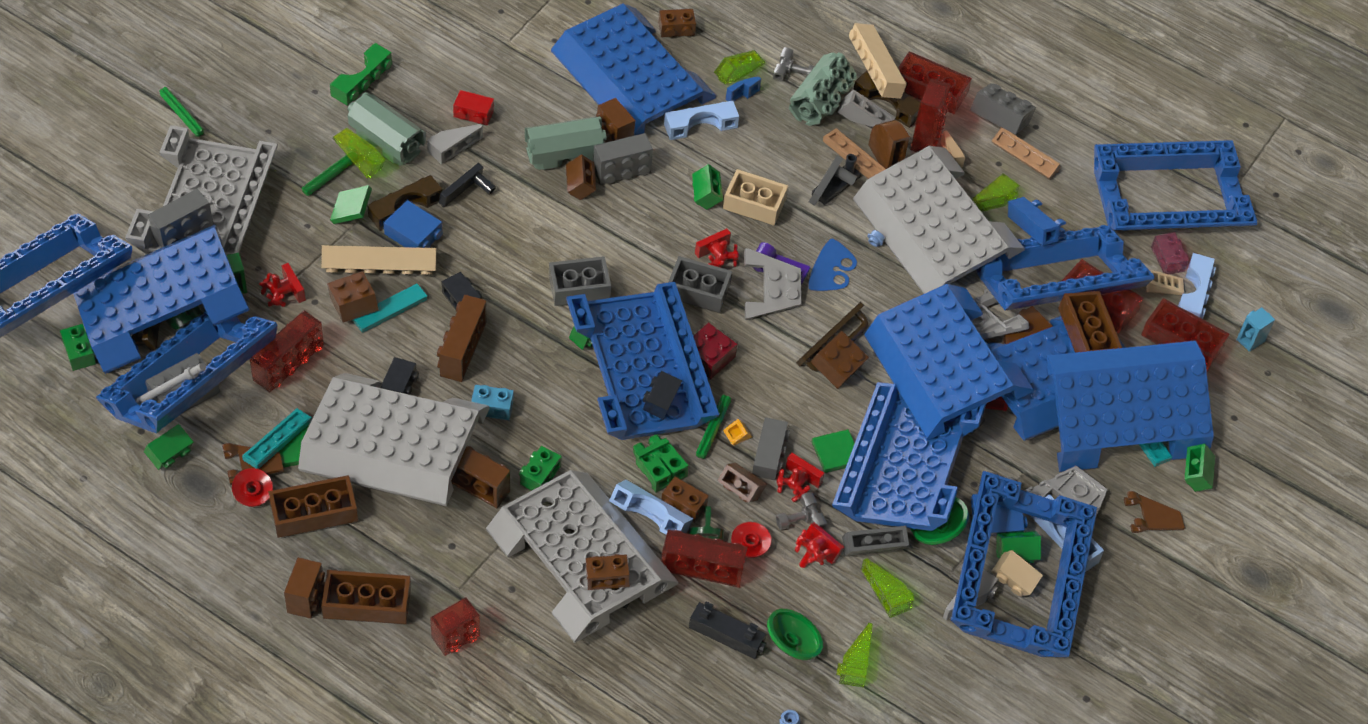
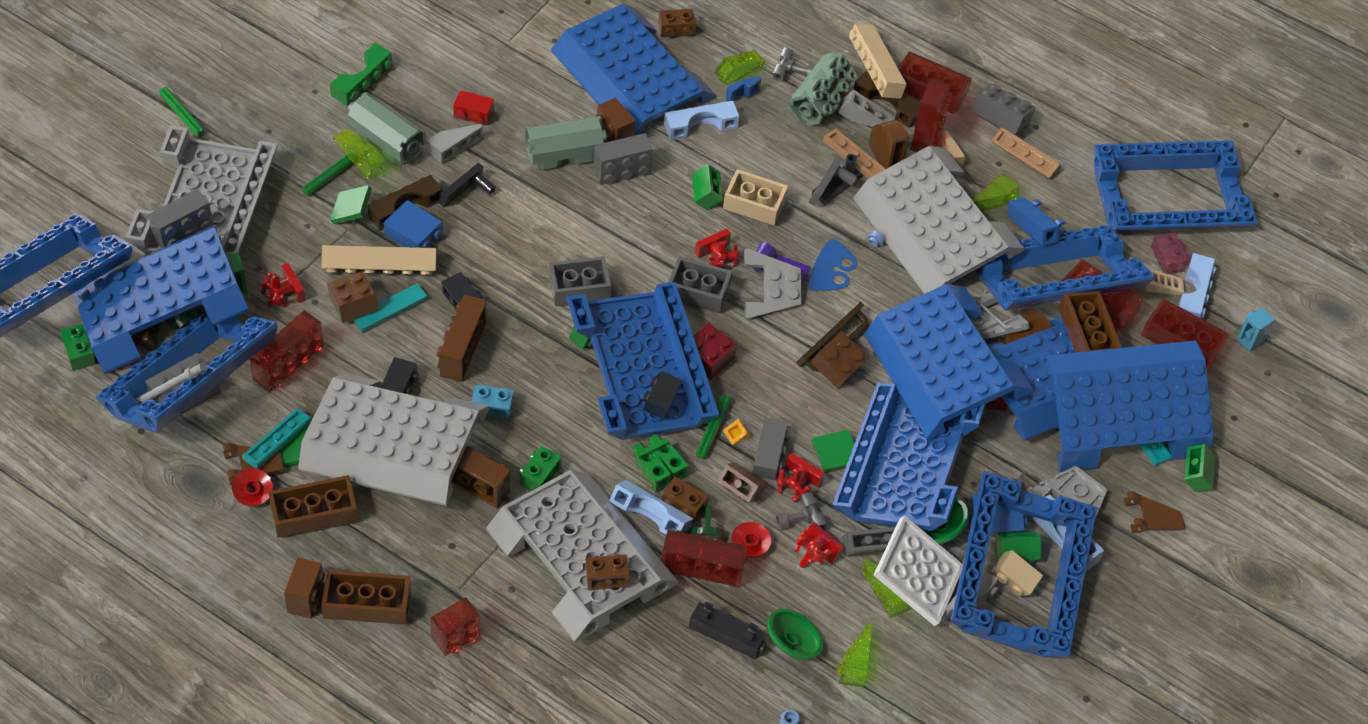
green brick [144,424,194,470] -> none
reddish brown brick [566,154,596,200] -> none
none -> white plate [874,515,963,626]

